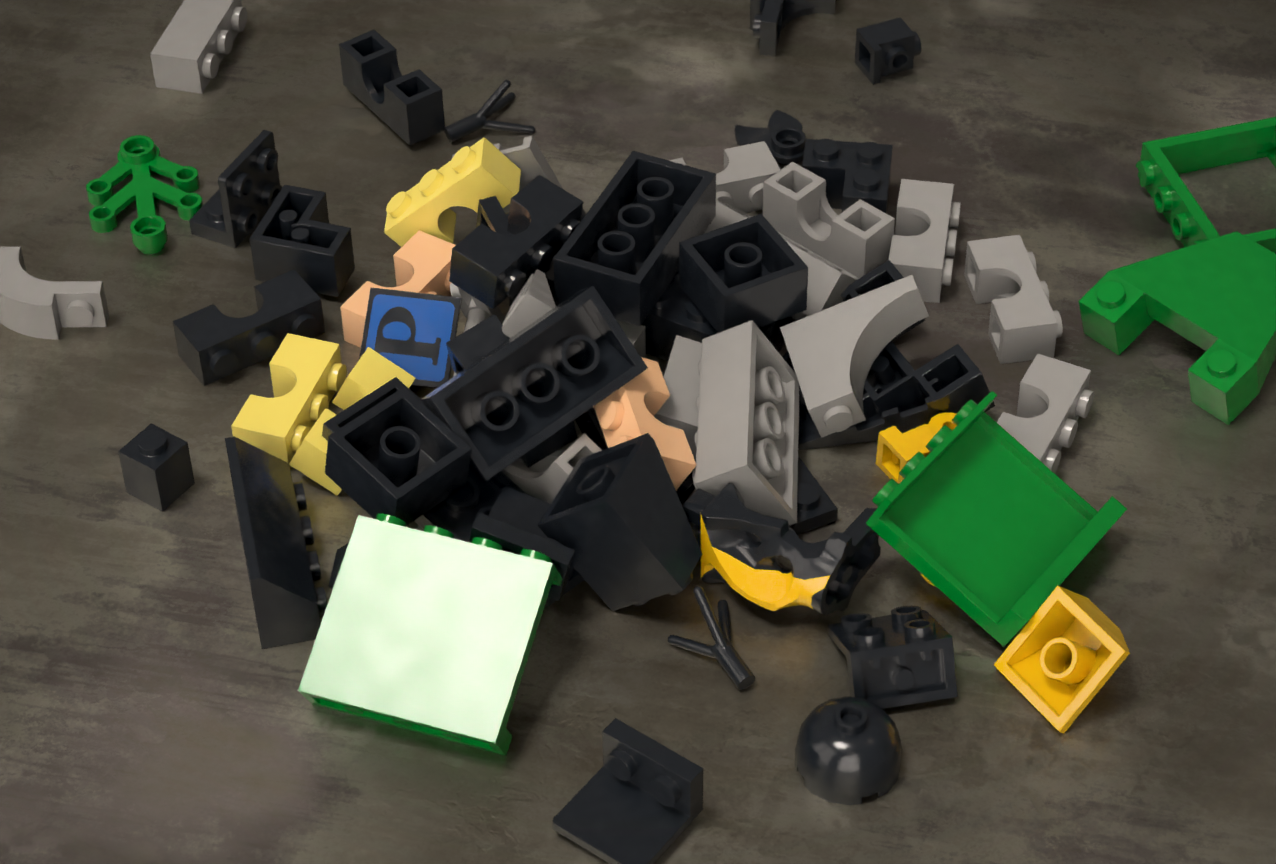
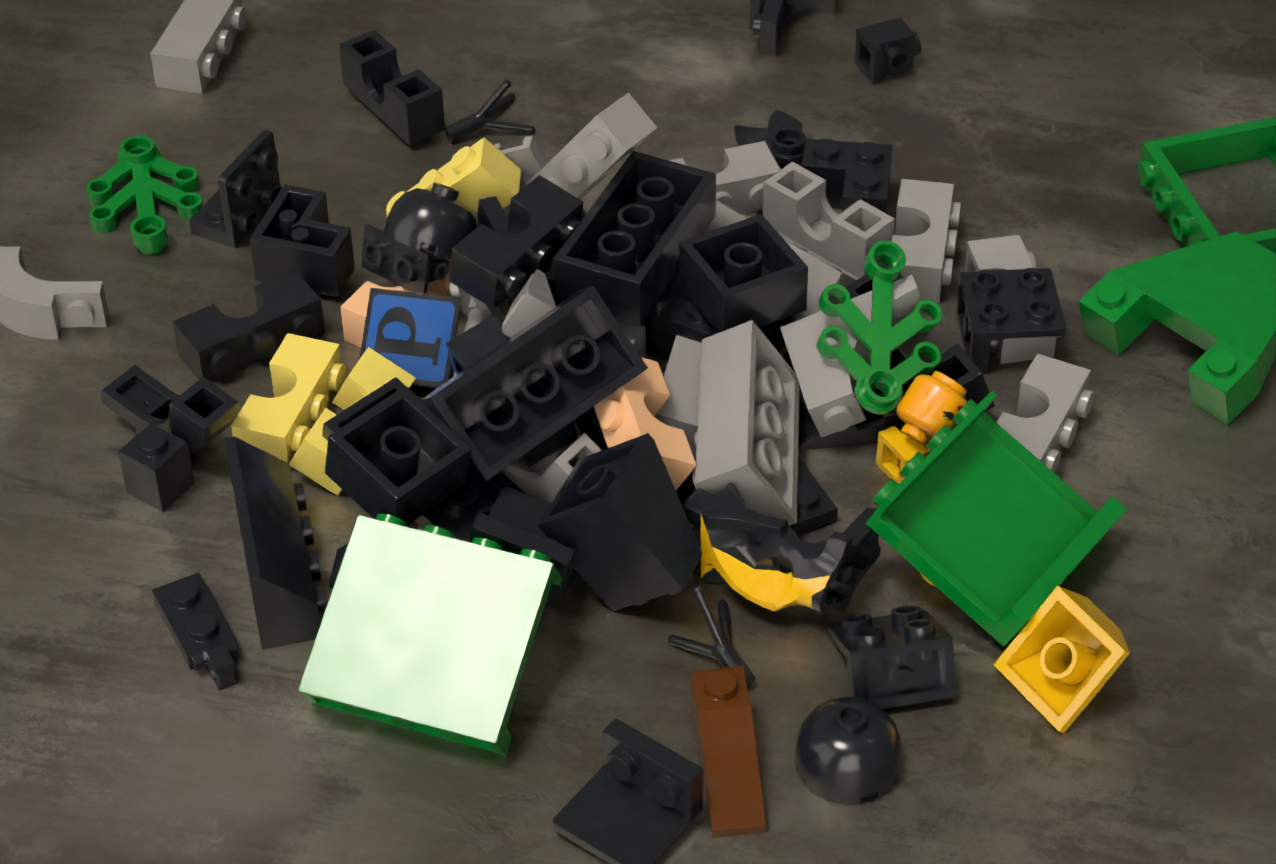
none -> black arch [101,365,239,456]
none -> black hinge [152,572,239,690]
none -> black hinge [361,224,449,294]
none -> black cylinder [383,182,477,261]
none -> light grey arch [527,93,658,199]
none -> reddish brown slope [691,666,766,837]
none -> green plant [816,240,942,415]
none -> light orange head [896,371,967,446]
none -> black bracket [956,268,1066,374]

